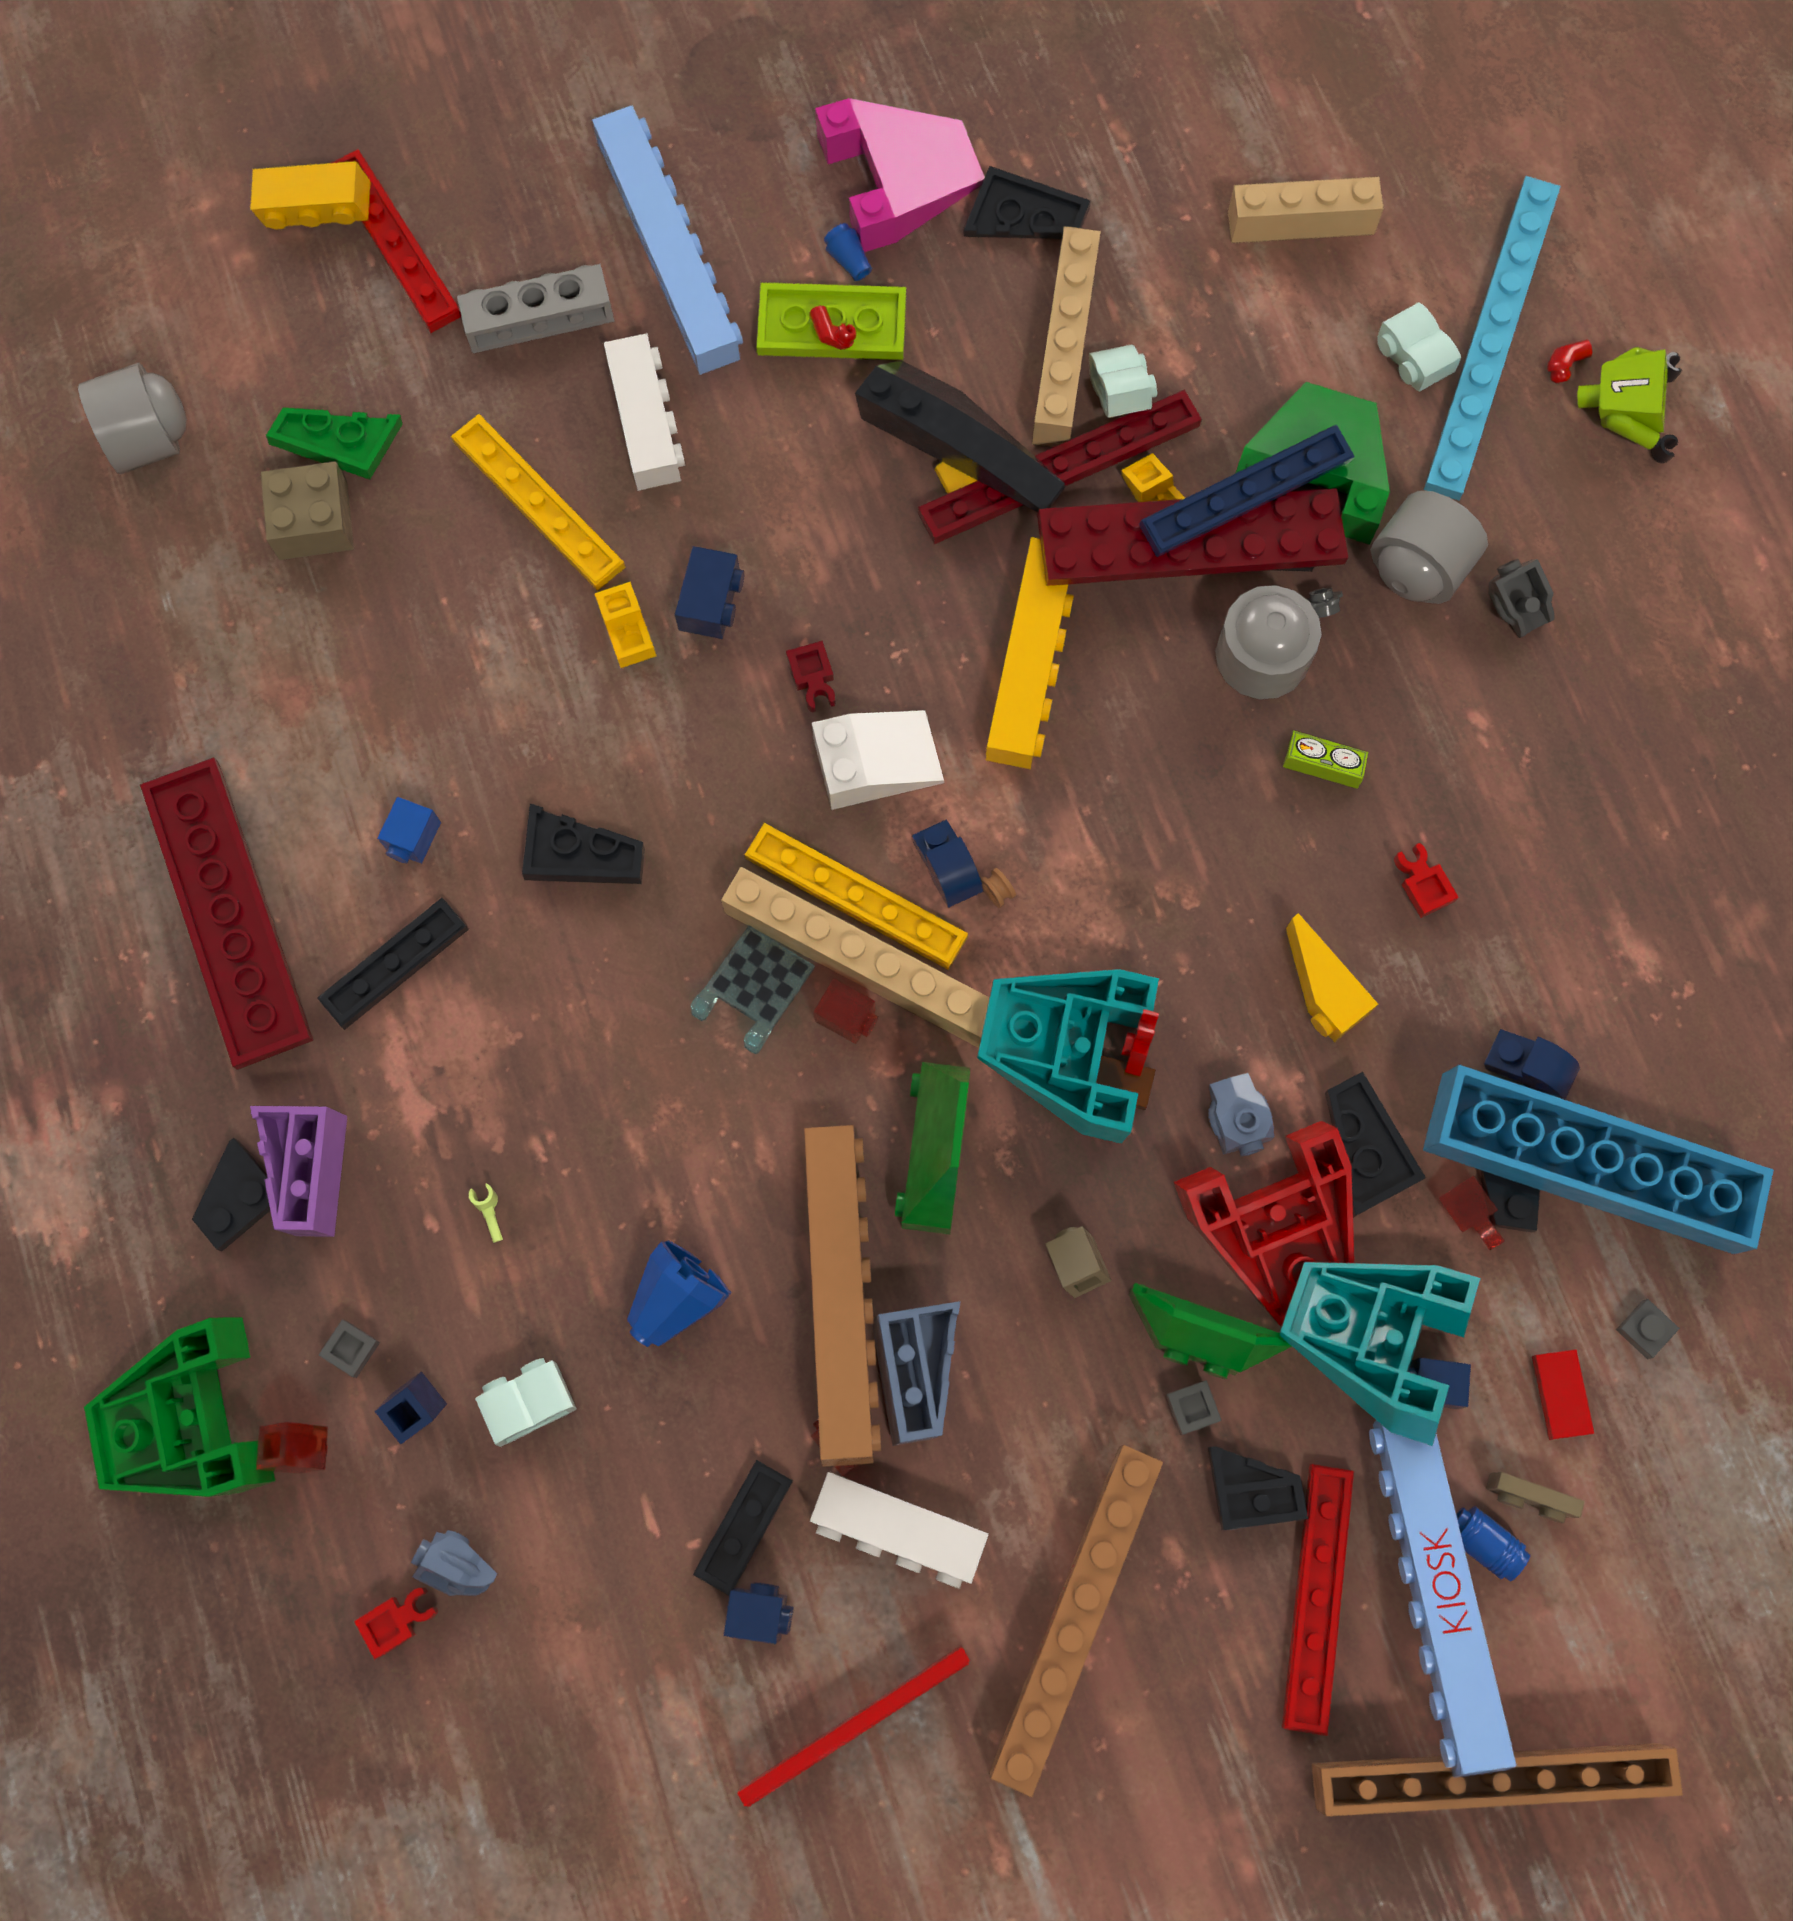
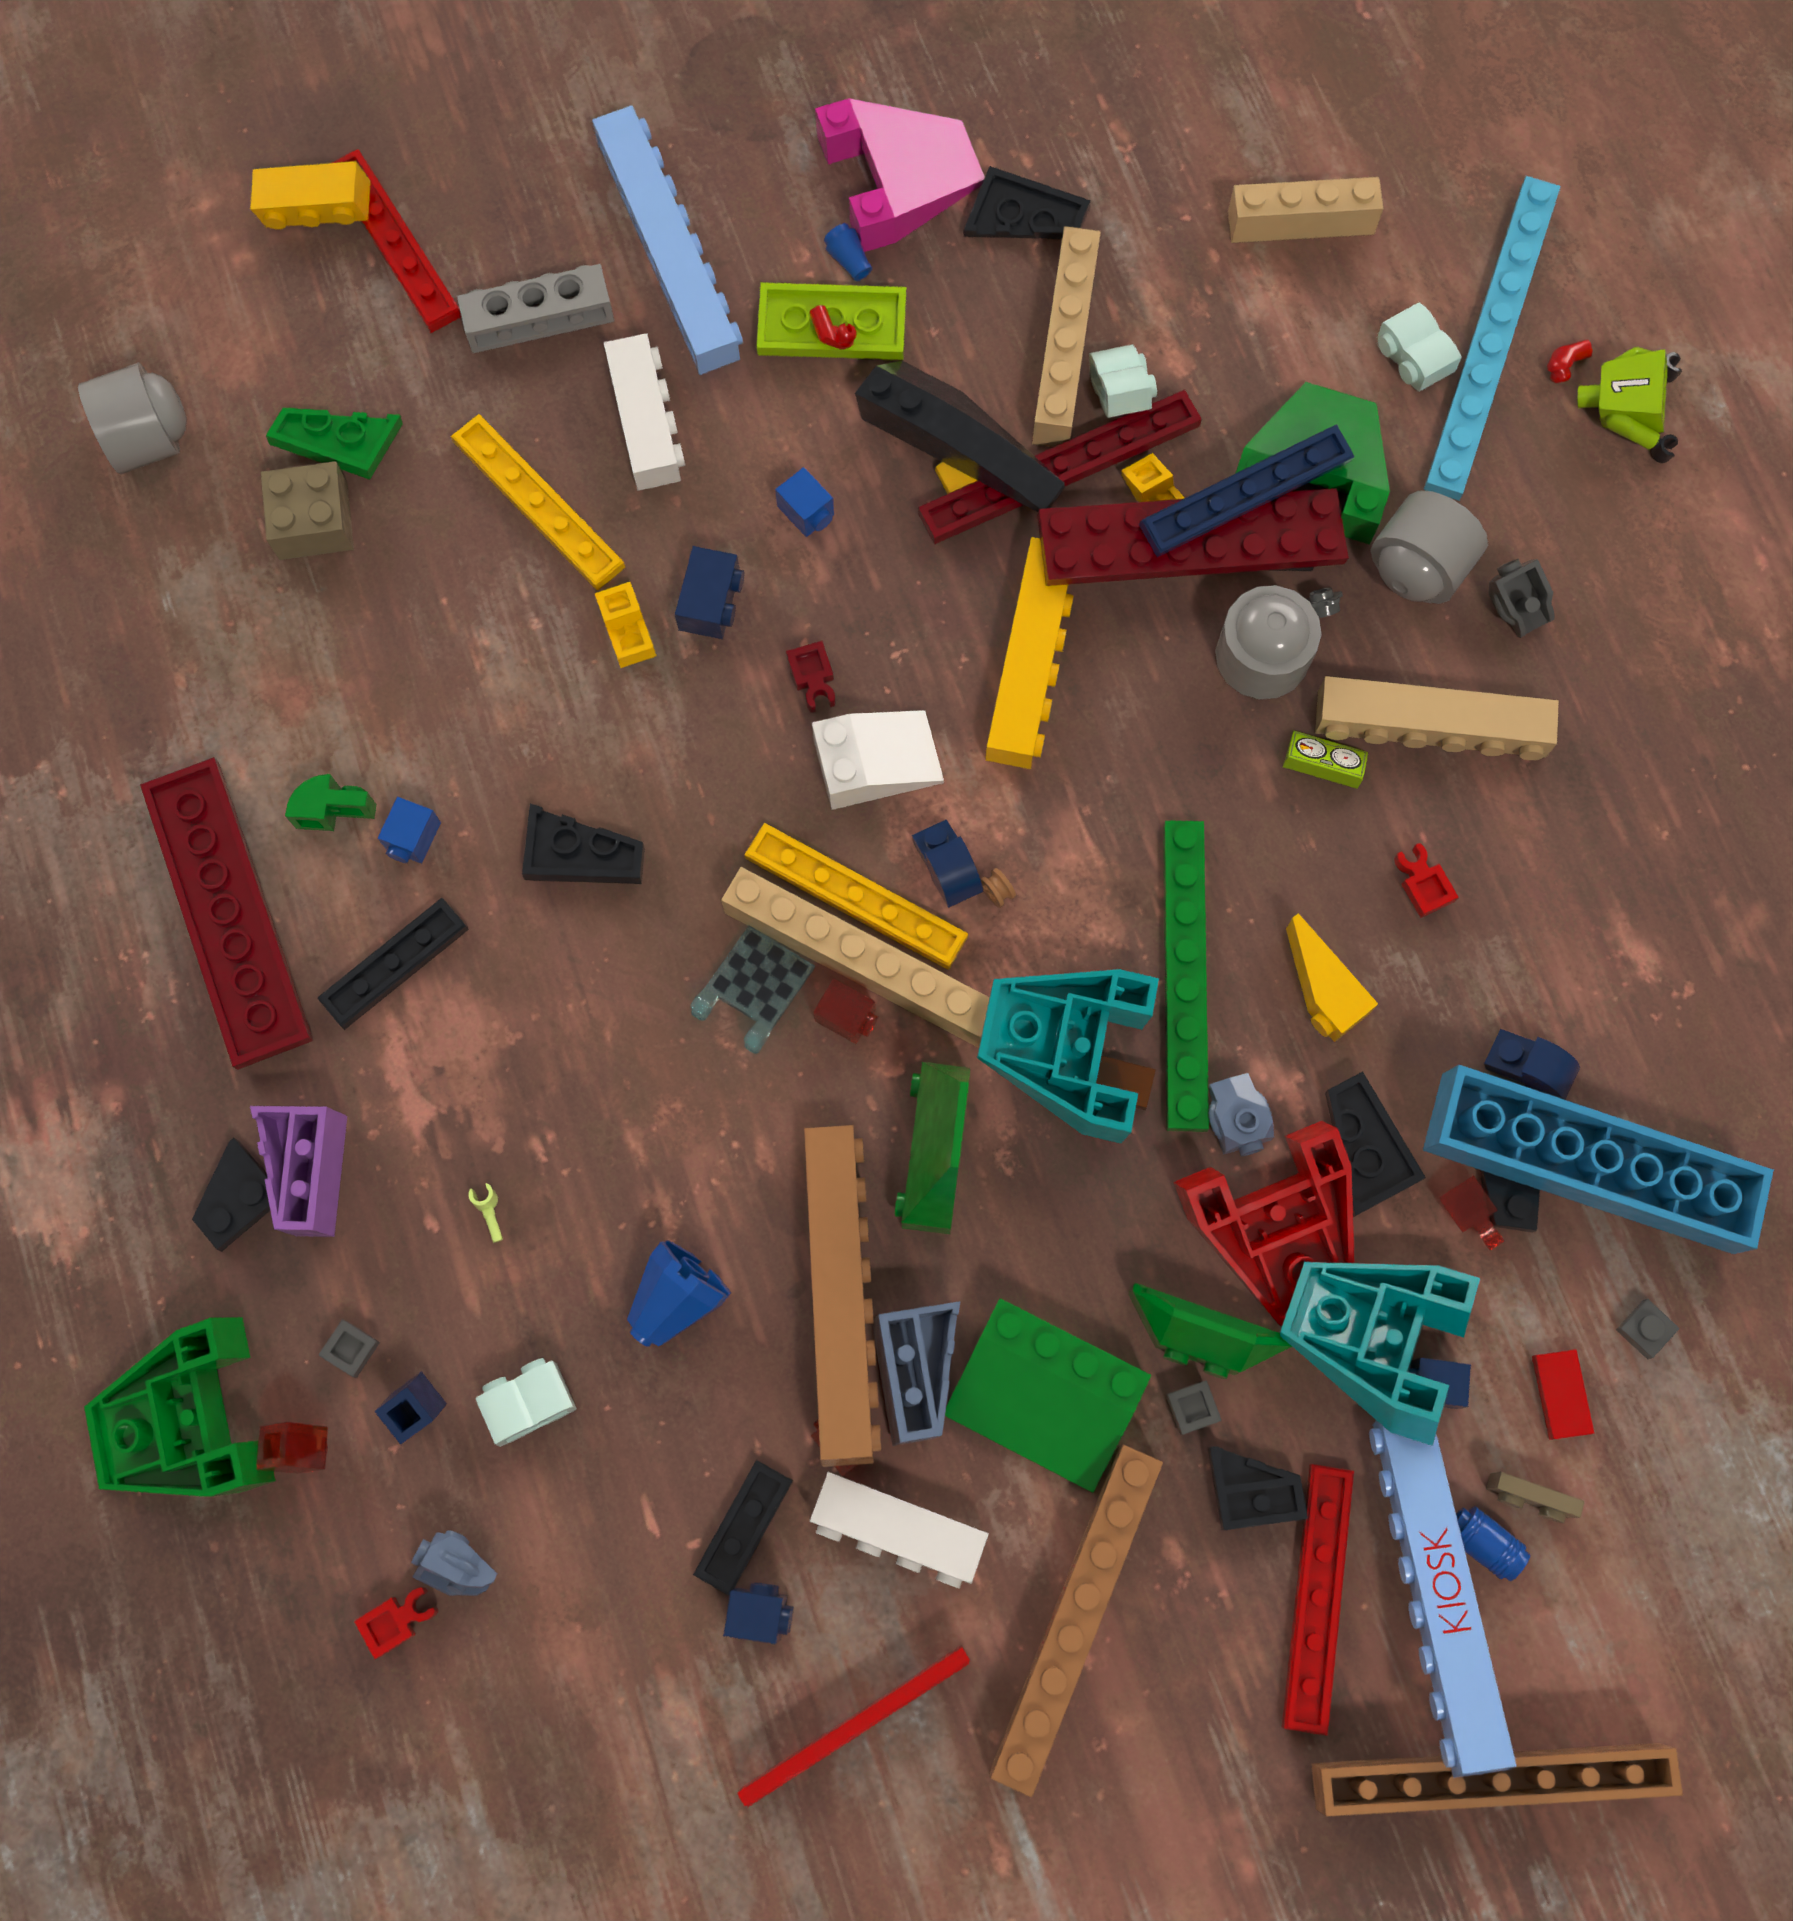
dark tan brick [1046,1226,1112,1298] -> none
red plate [1121,1009,1159,1077] -> none
none -> green brick [285,774,377,831]
none -> blue brick [775,467,834,537]
none -> green slope [945,1298,1152,1493]
none -> green plate [1163,820,1209,1132]
none -> tan brick [1315,676,1559,760]

